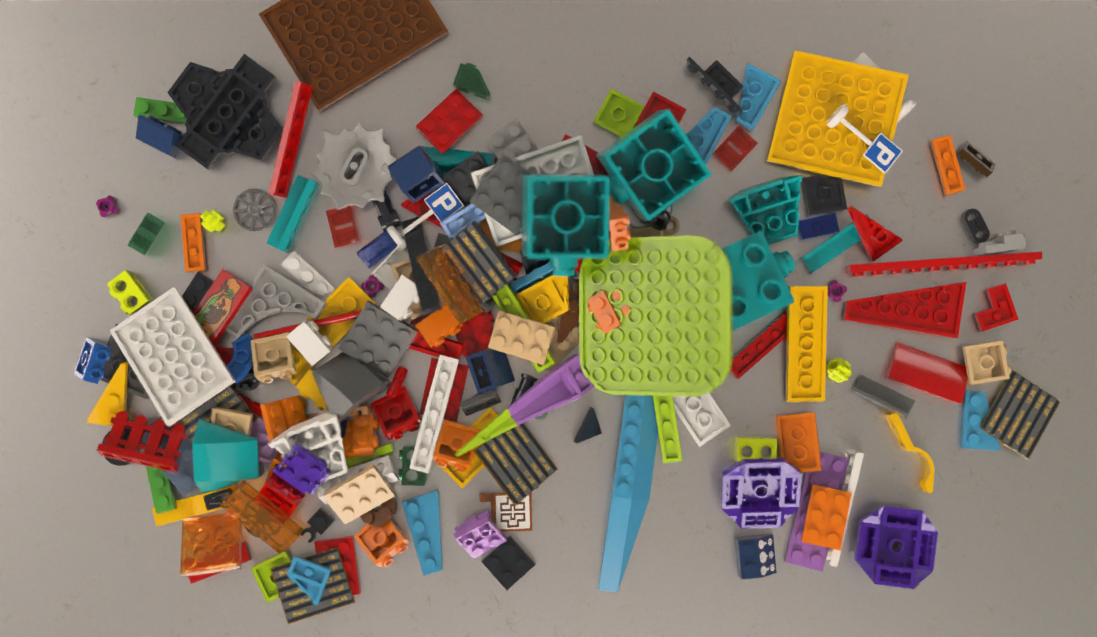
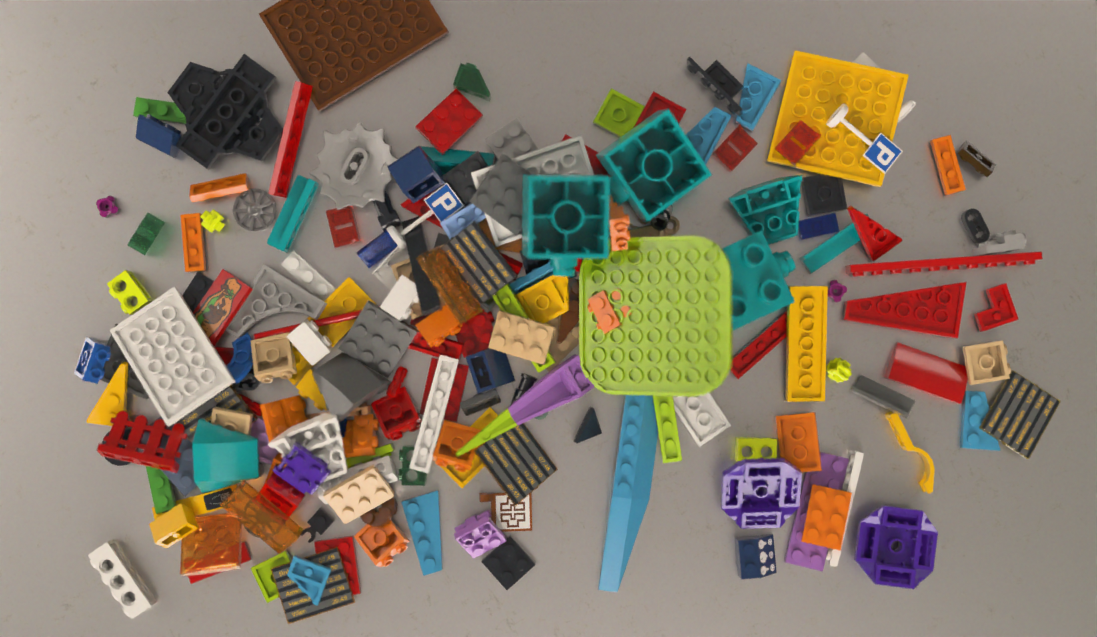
magenta plate [361,275,384,298] -> none
none -> white brick [88,539,157,619]
none -> yellow brick [149,503,198,548]
none -> orange plate [189,173,249,202]
none -> clear red piece [775,120,821,166]

